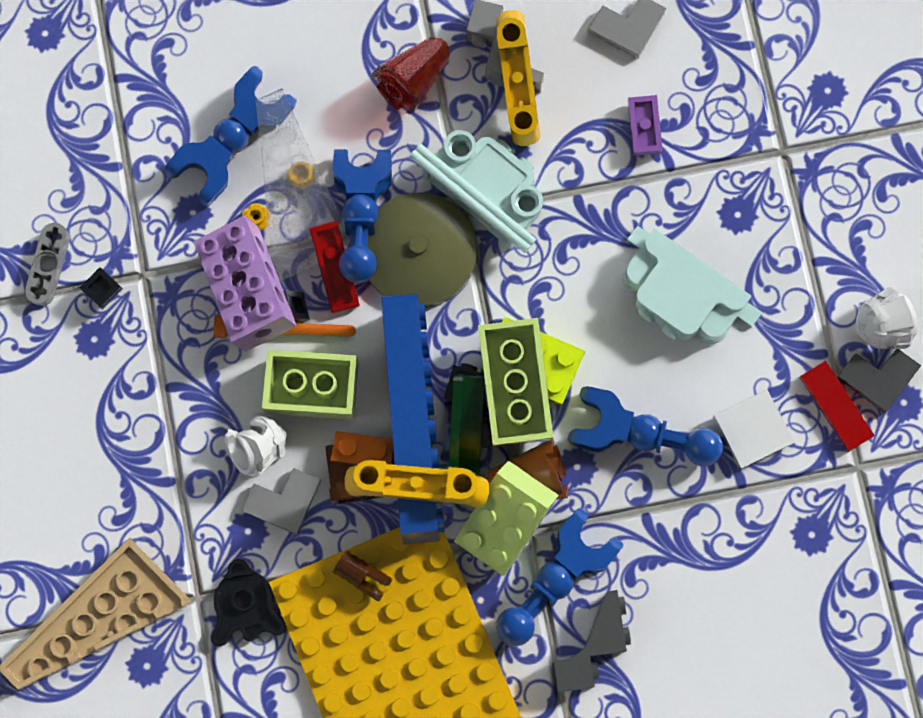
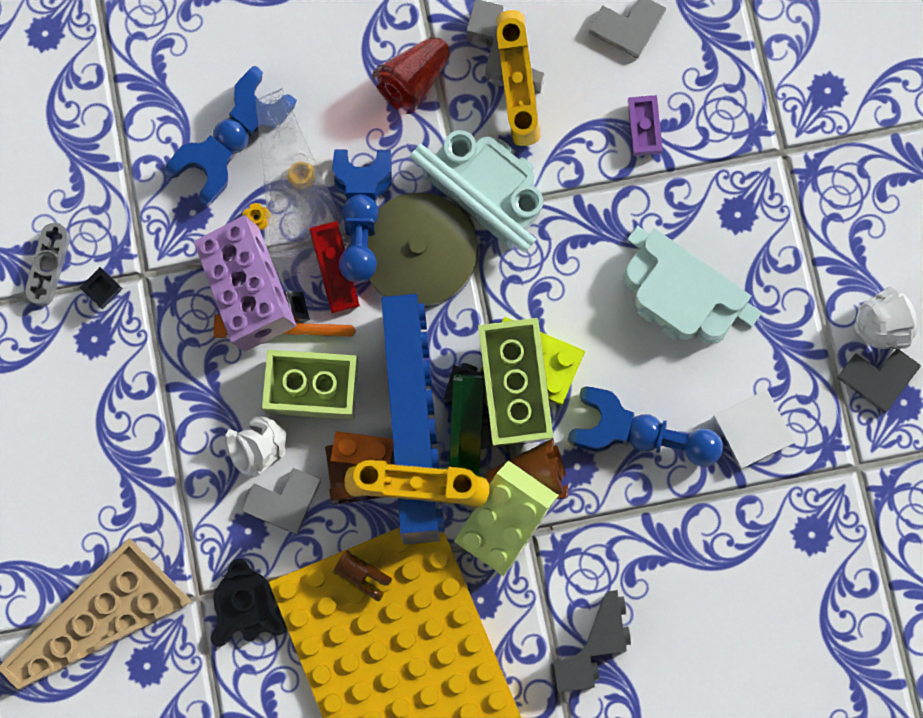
blue piece [496,508,623,646] -> none
red tile [799,361,875,452] -> none

